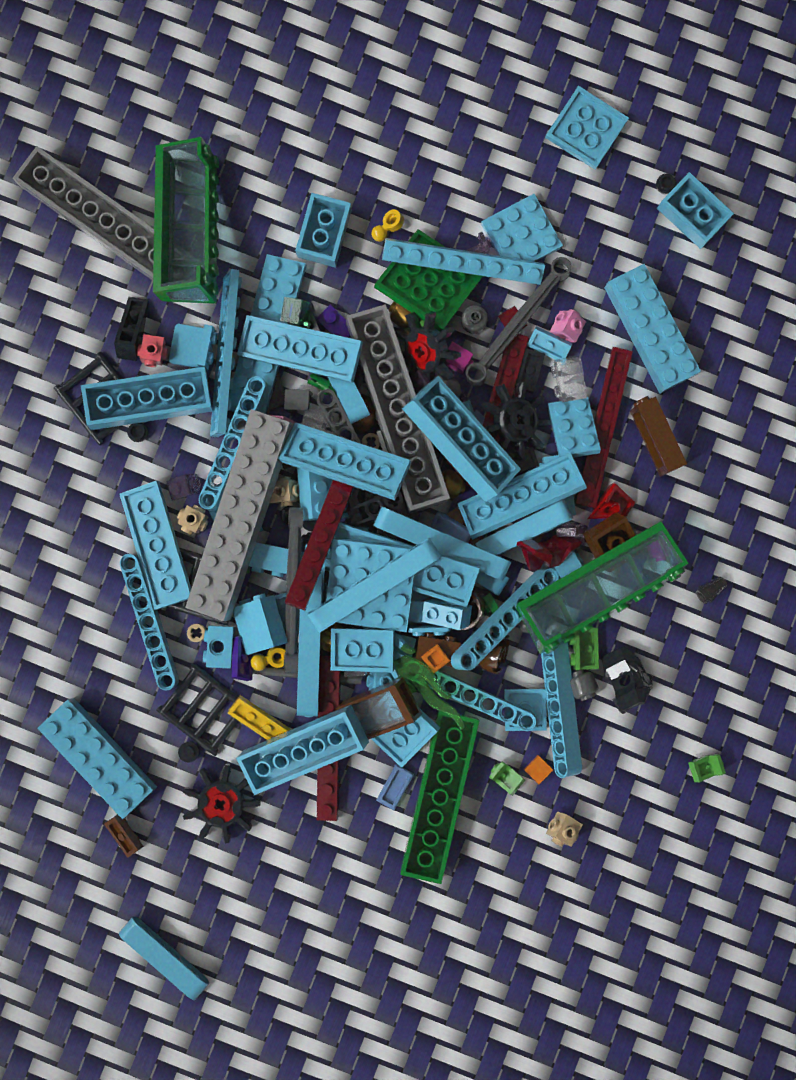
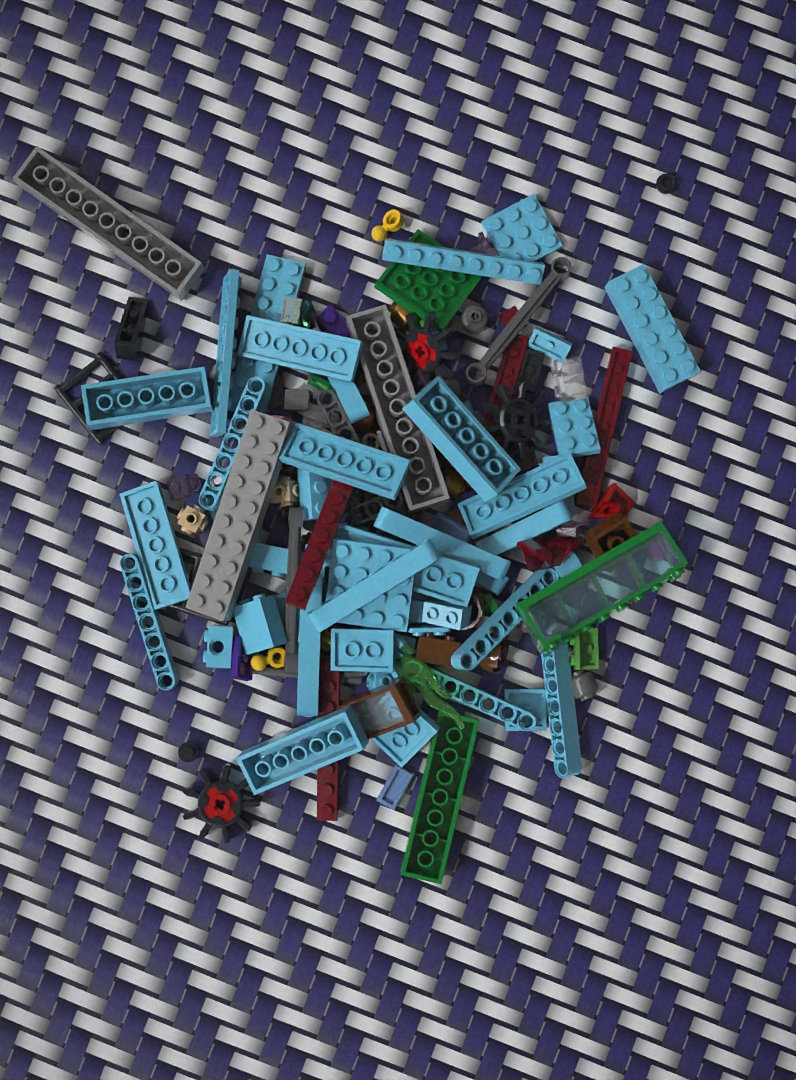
medium azure brick [37,698,157,819] -> none
reddish brown plate [104,814,144,858] -> none
medium azure beam [119,916,209,1000] -> none
black plate [127,423,148,443] -> none
coral brick [137,334,168,368] -> none
window [153,137,219,304] -> none
black bar [156,663,239,756] -> none
medium azure bracket [169,324,217,370] -> none
tan bush [187,624,206,642] -> none
yellow plate [228,695,291,740] -> none
medium azure brick [295,193,352,268] -> none
orange tile [421,644,450,673] -> none
dark pink brick [445,341,474,375] -> none
bright green bracket [489,761,525,796] -> none
orange tile [524,755,553,784] -> none
medium azure plate [545,86,629,170] -> none
tan brick [546,812,583,847] -> none
bright pink brick [550,309,586,342] -> none
black piece [601,646,653,714] -> none
reddish brown window [630,396,687,477] -> none
medium azure brick [657,172,734,249] -> none
bright green bracket [688,754,726,782] -> none
clear smoke cone [696,576,727,604] -> none

